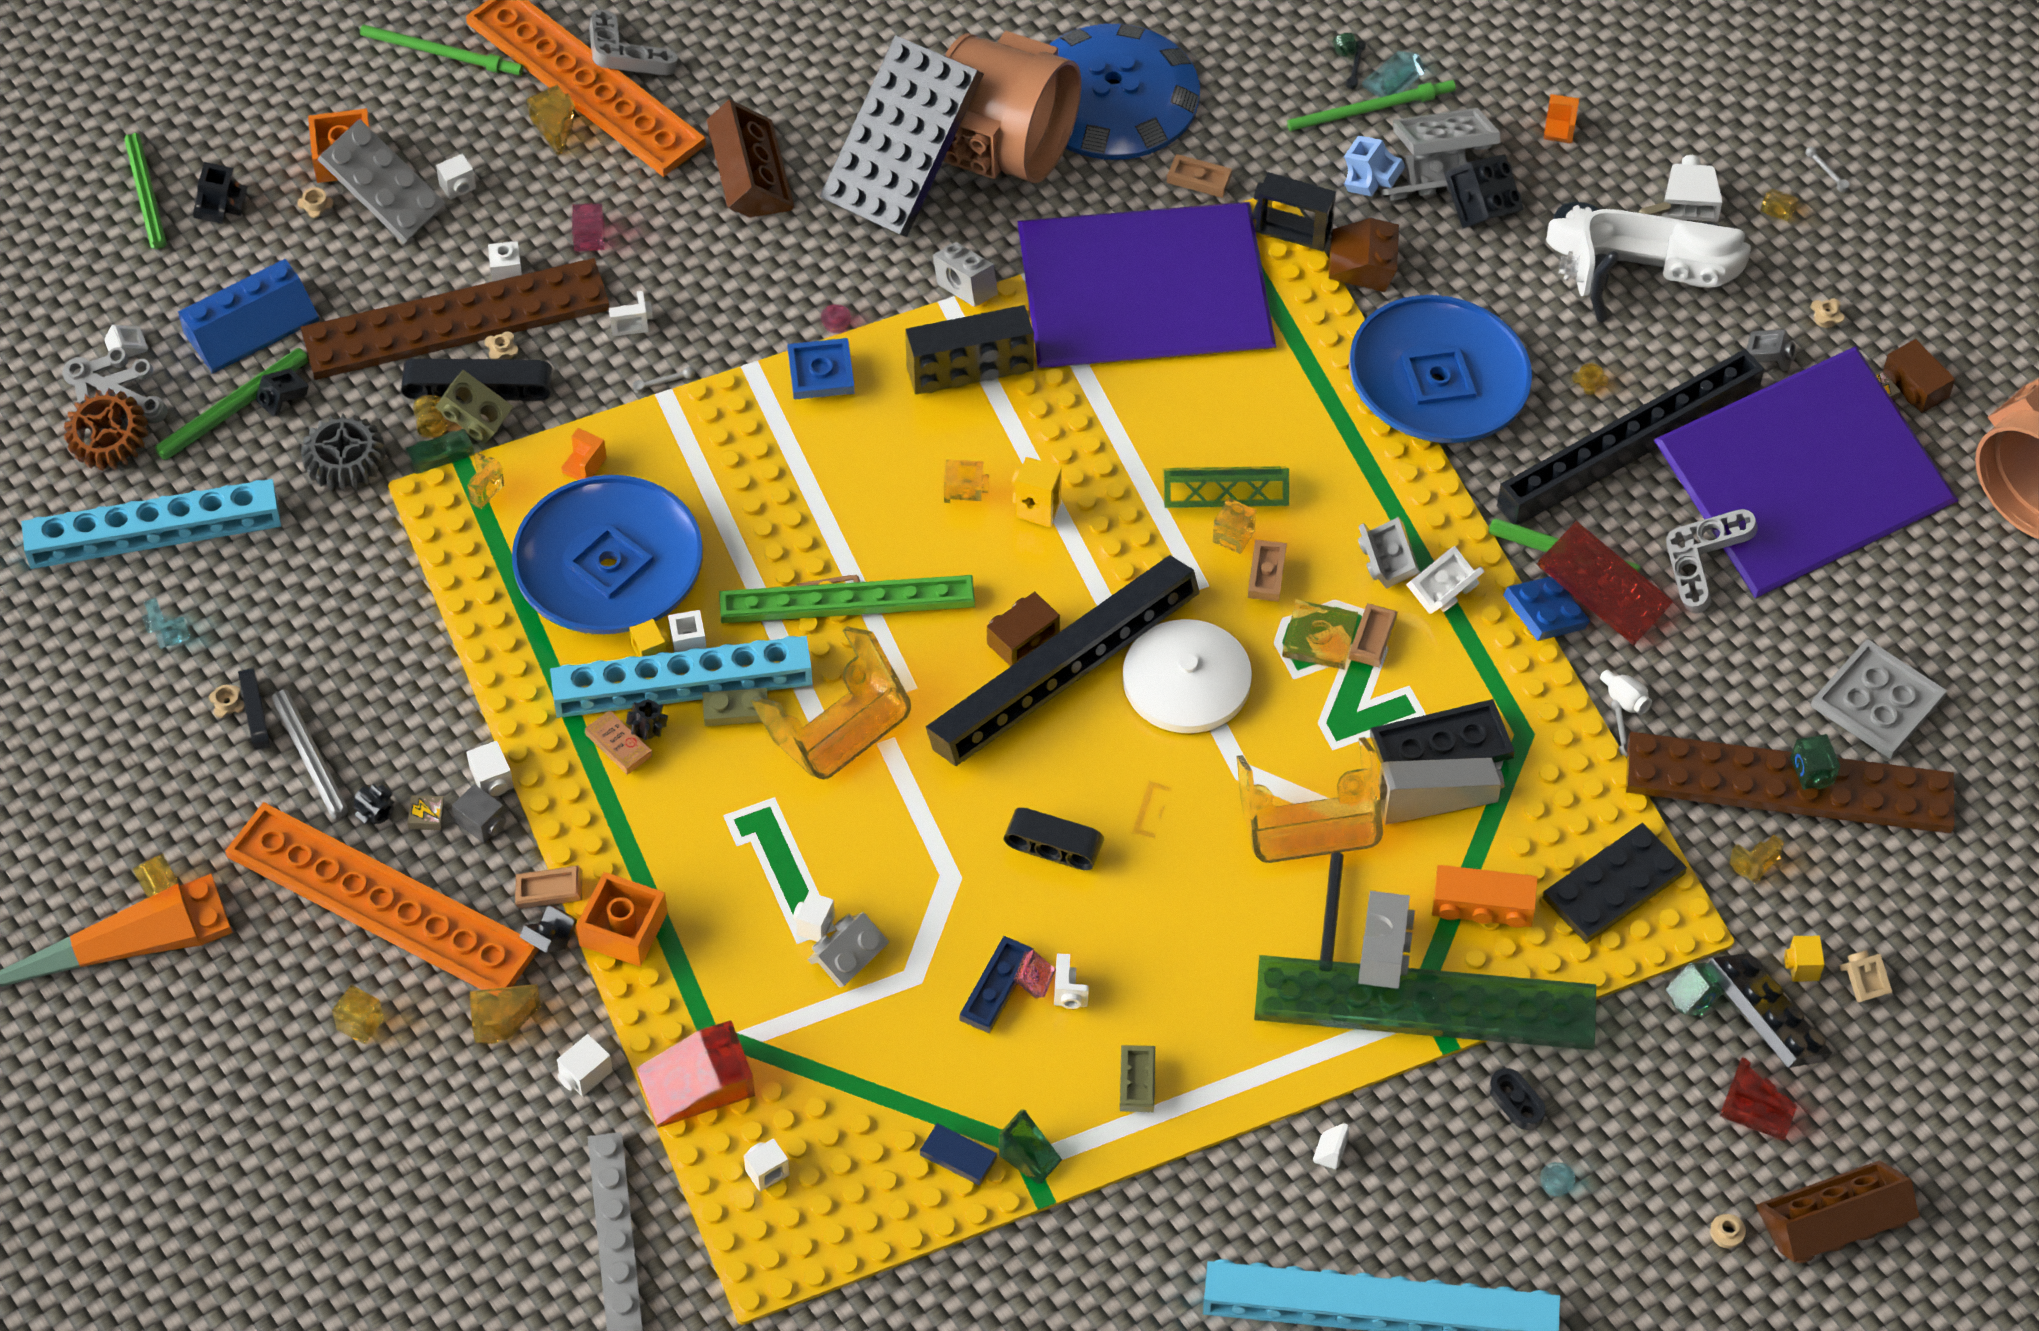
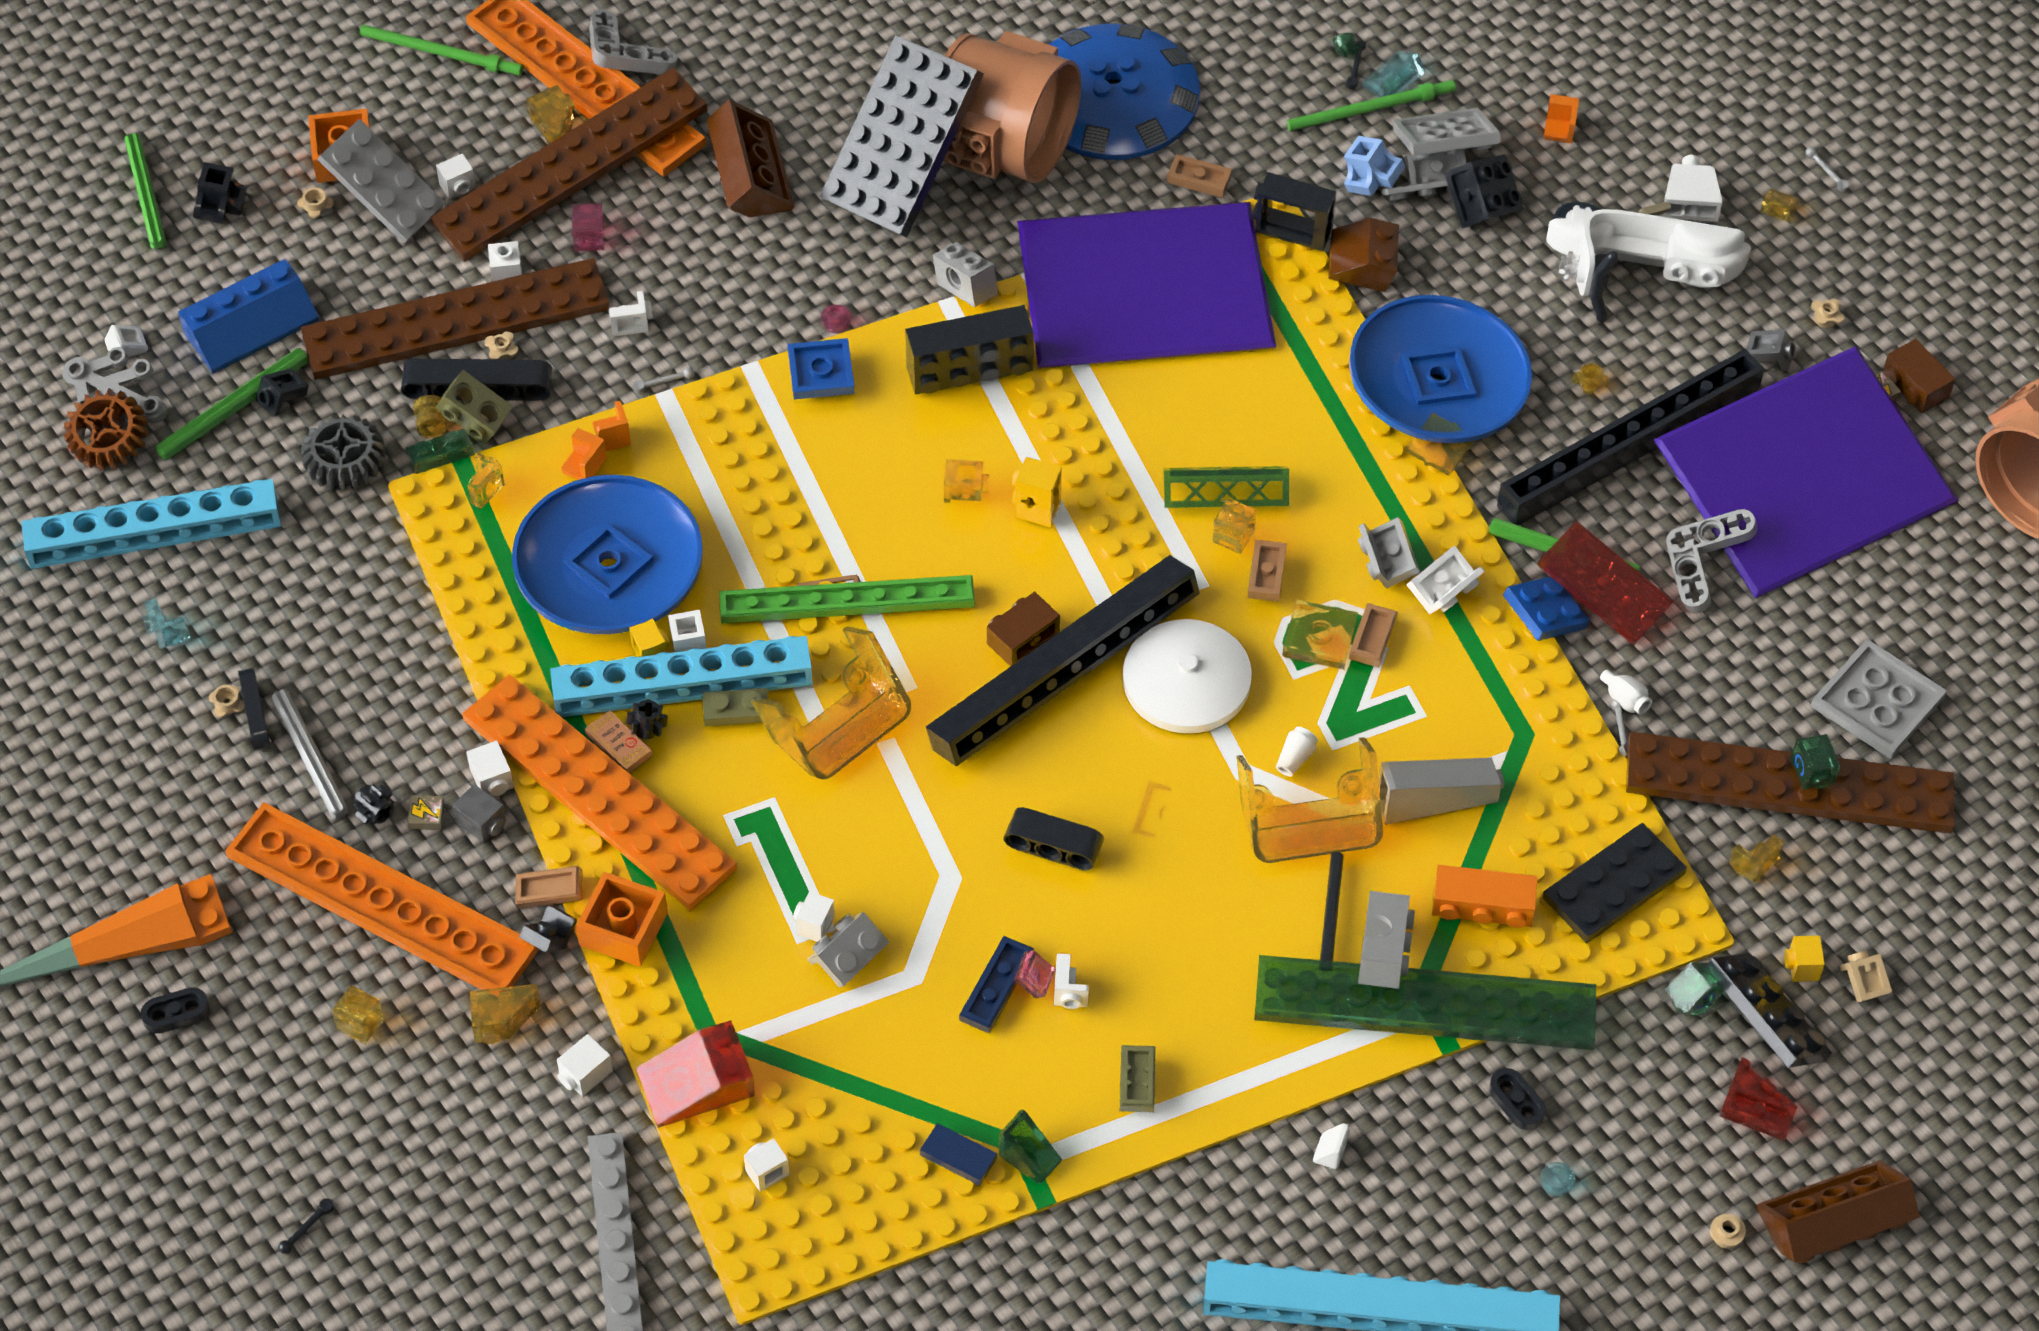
clear yellow brick [133,853,179,898] -> none
black plate [1370,699,1515,763] -> none
none -> black plate [140,987,210,1034]
none -> black hinge [278,1198,334,1254]
none -> reddish brown plate [430,67,708,262]
none -> orange plate [462,674,737,911]
none -> orange panel [592,401,631,451]
none -> white cone [1276,727,1318,777]
none -> clear yellow piece [1405,413,1475,476]

